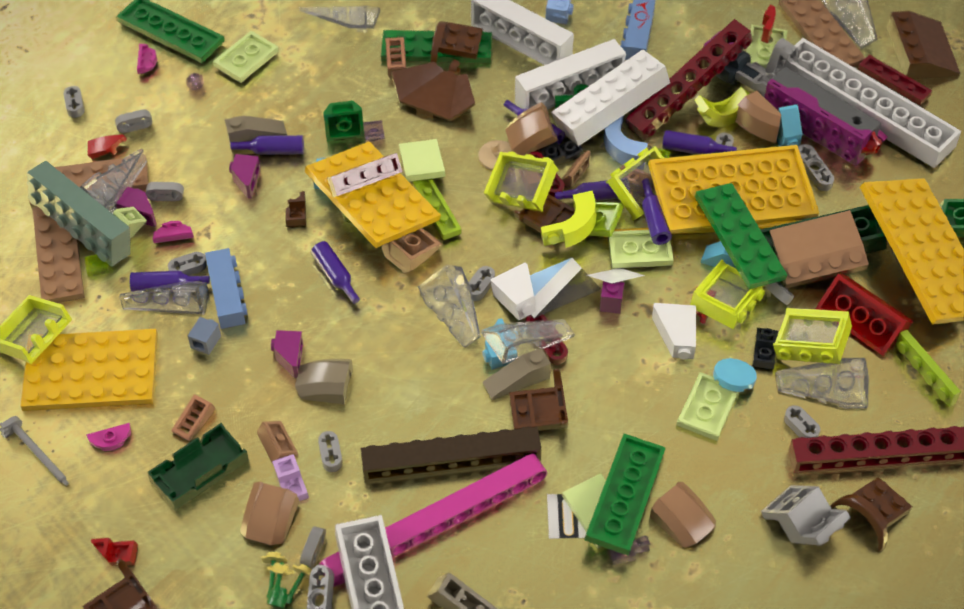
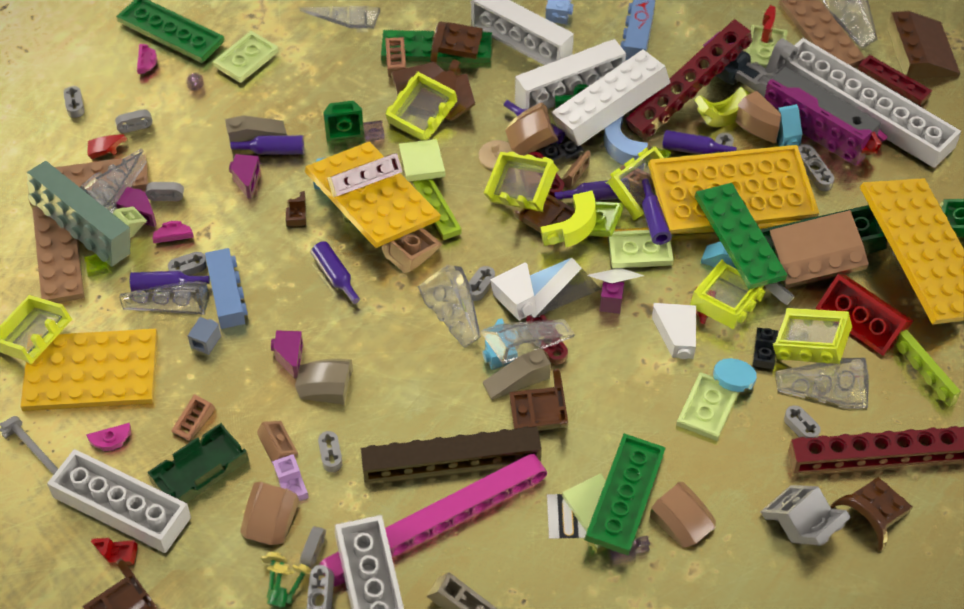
none -> white brick [47,449,191,553]
none -> window [385,72,457,141]

